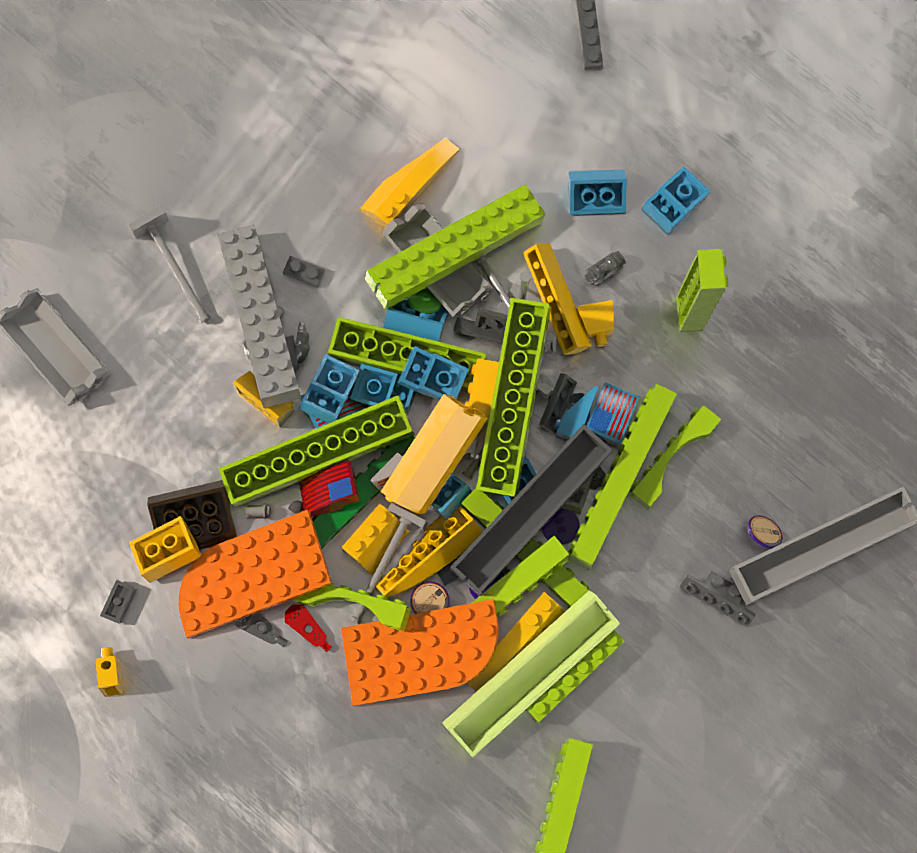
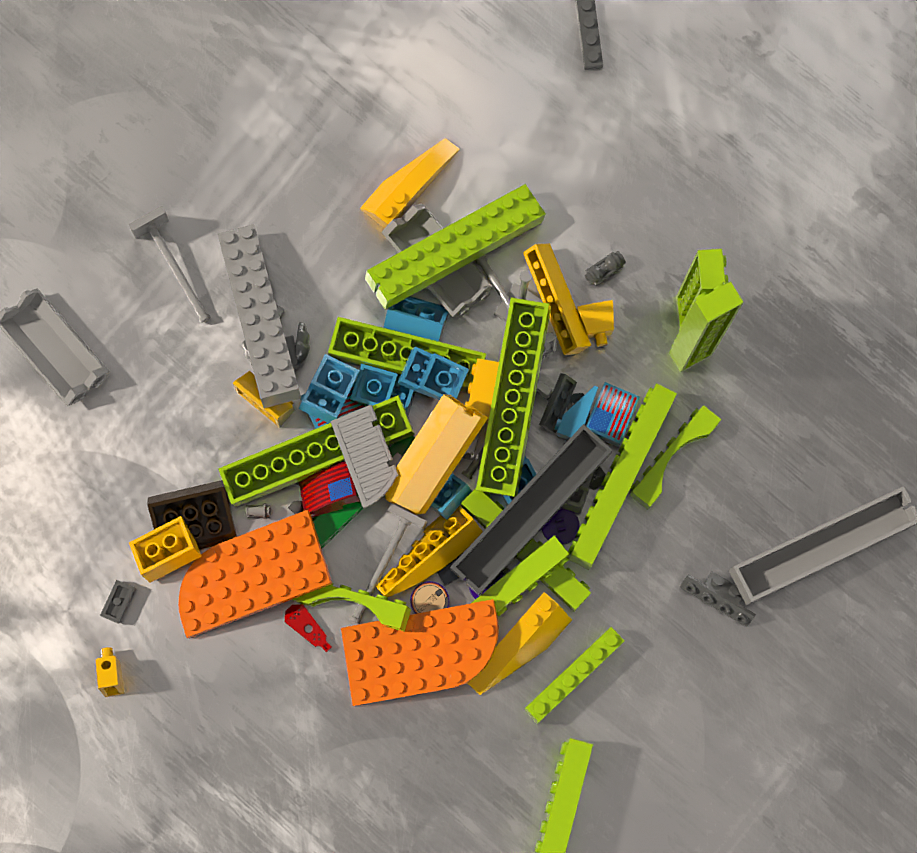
dark grey piece [235,612,287,647] -> none
dark grey plate [283,256,325,288] -> none
yellow slope [341,504,410,576] -> none
bright green piece [407,288,441,313] -> none
yellowish green piece [442,590,620,757] -> none
dark grey bracket [453,307,508,344] -> none
dark azure slope [568,169,627,215] -> none
dark azure slope [642,166,711,234] -> none
piece [747,515,783,549] -> none
none -> light grey piece [330,405,399,508]
none -> lime brick [669,281,744,372]

